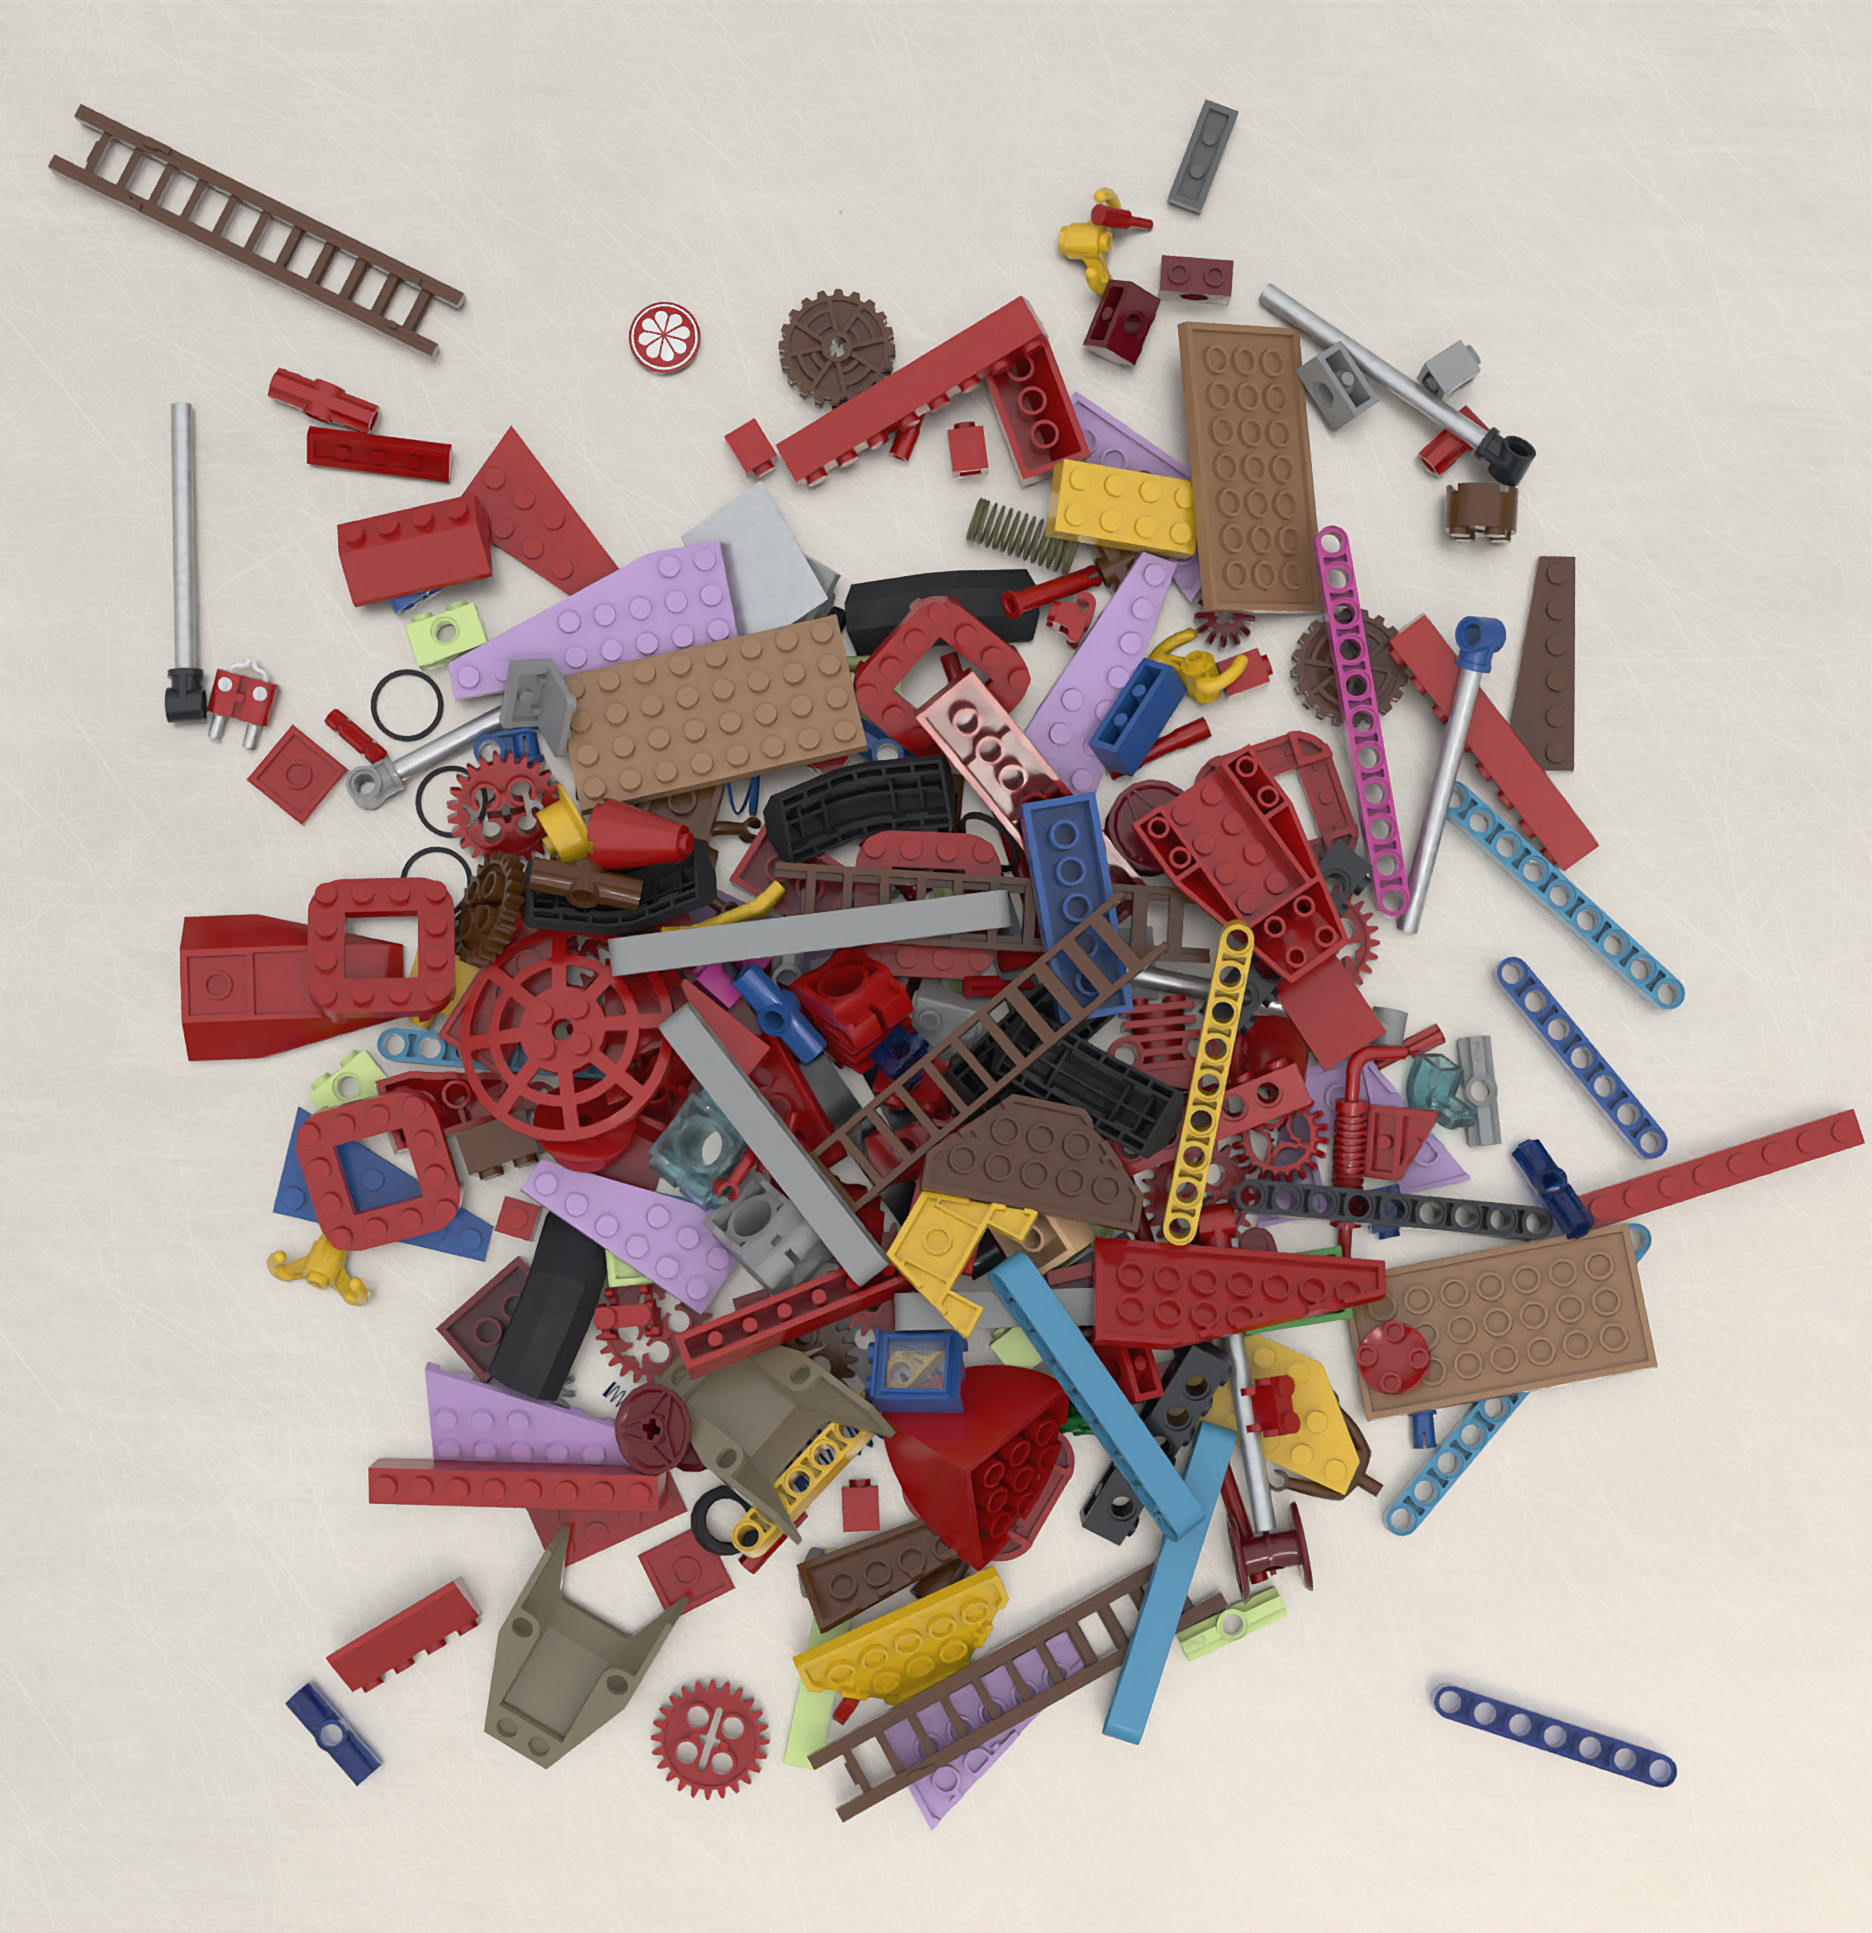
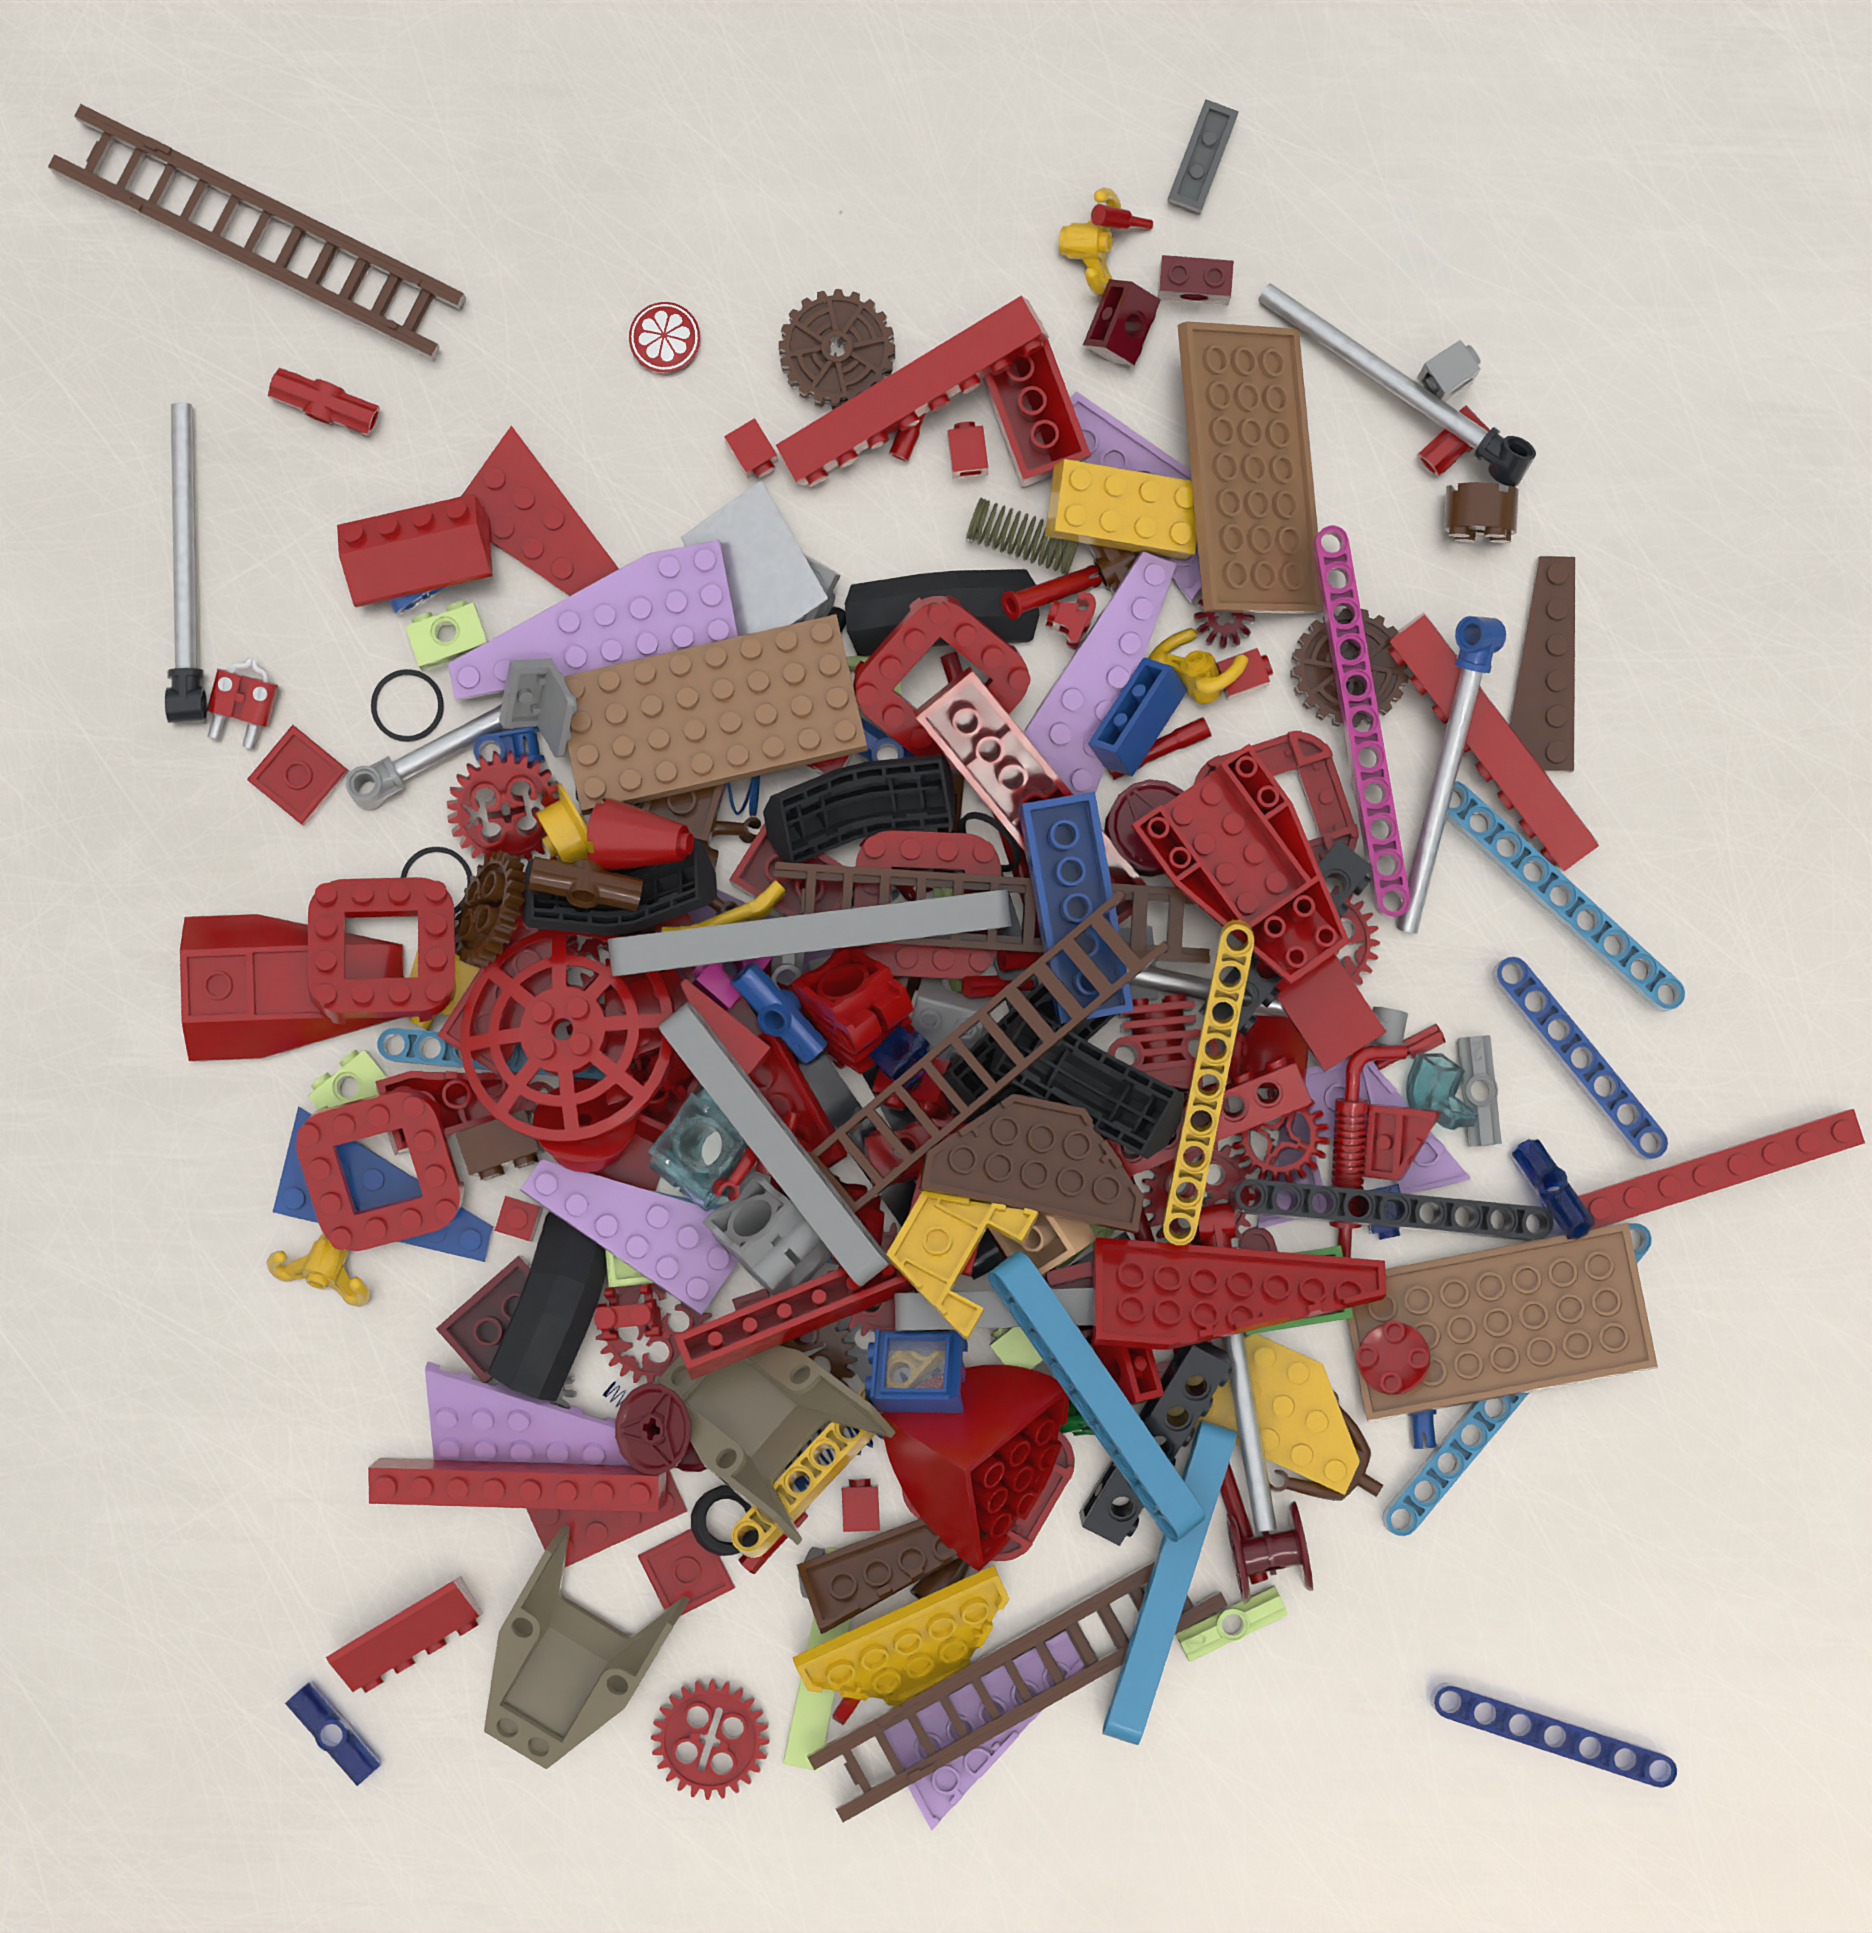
red plate [307,426,452,482] -> none
red axle [324,708,388,764] -> none
black piece [415,766,488,838] -> none
red piece [1240,1374,1301,1438] -> none
light grey brick [1295,340,1380,431] -> none

